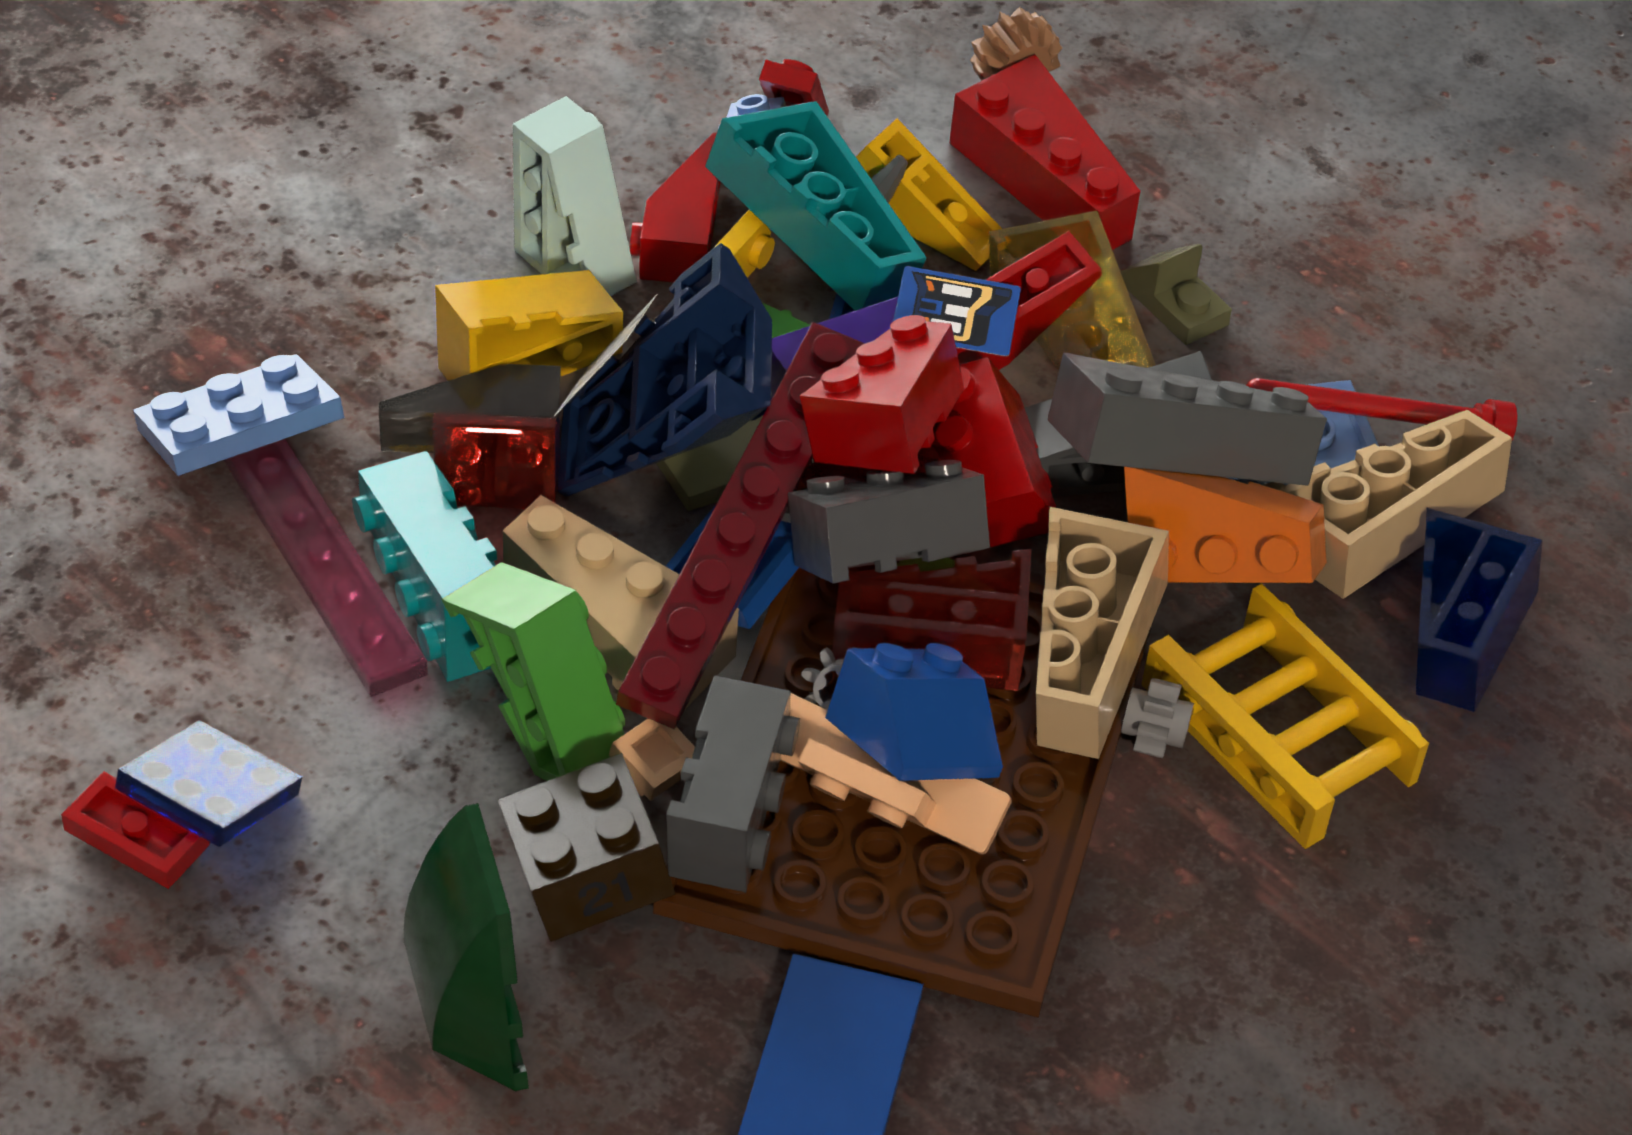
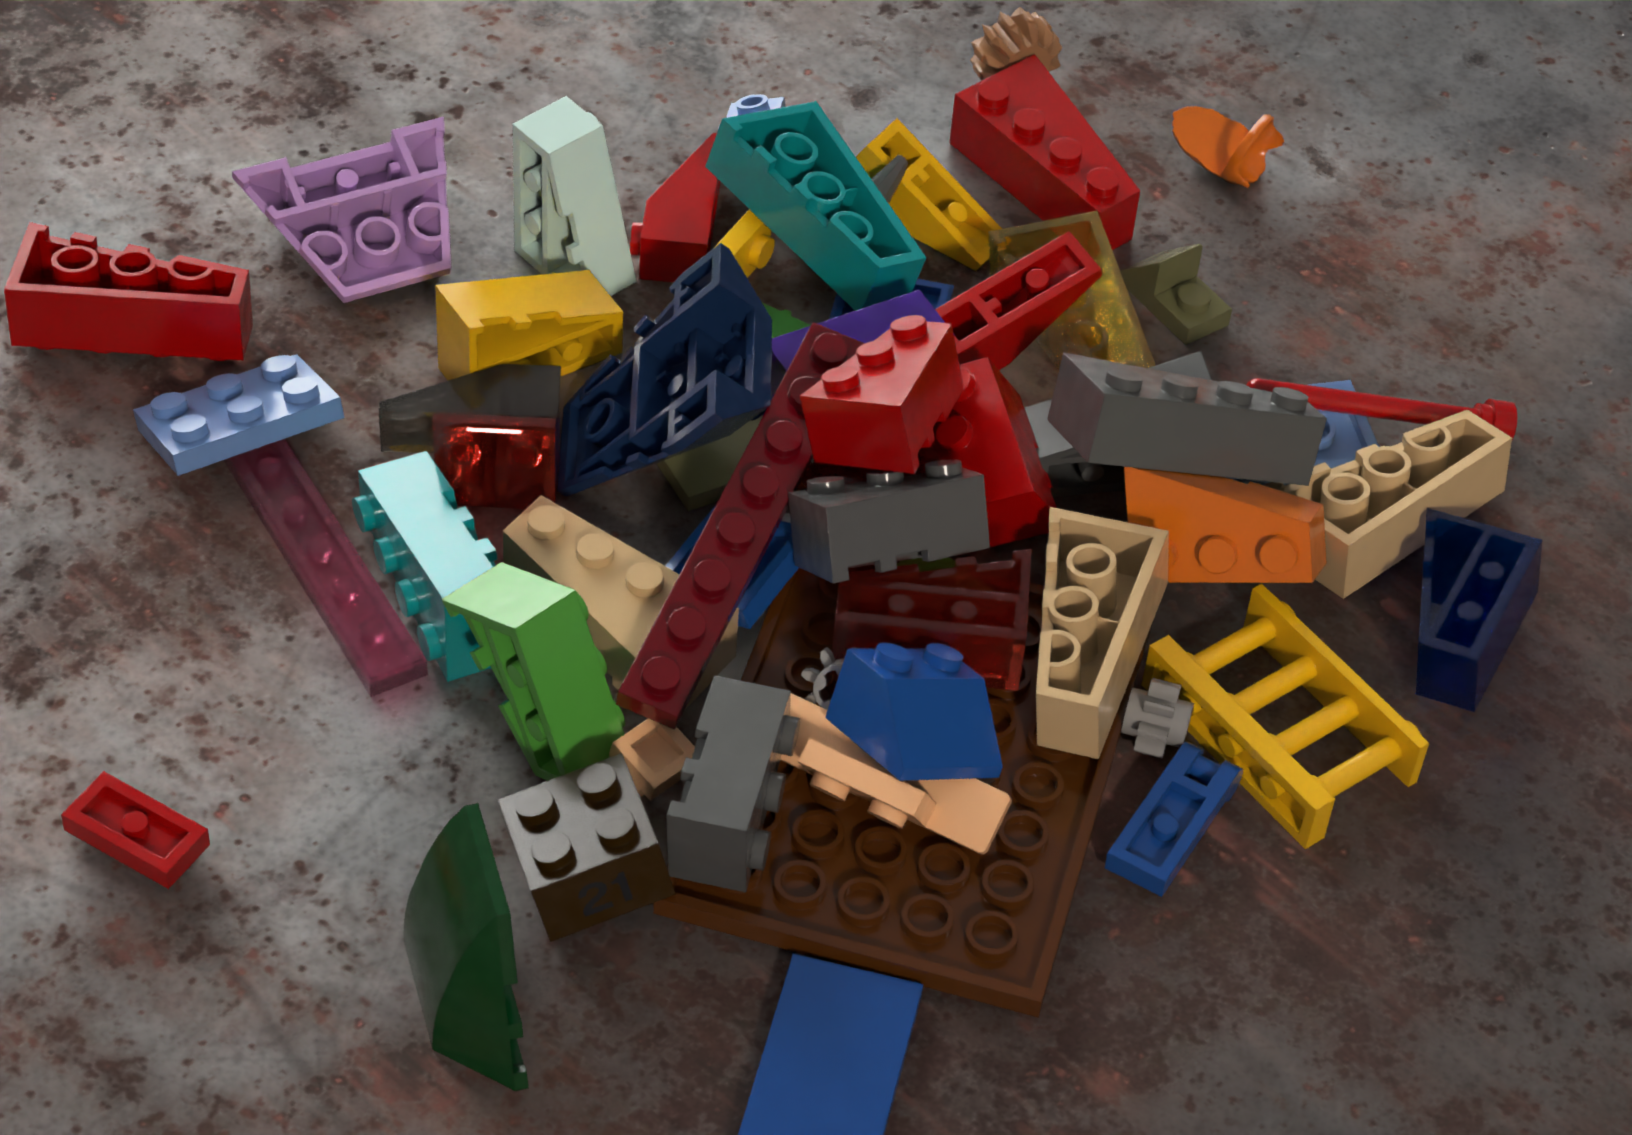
tile [115,720,303,847] -> none
white sticker [554,294,657,416] -> none
red plate [759,59,829,117] -> none
sticker [893,266,1021,356] -> none
none -> red wedge [4,222,253,361]
none -> lavender wedge [232,117,451,303]
none -> blue plate [1104,741,1244,897]
none -> orange piece [1172,106,1284,188]

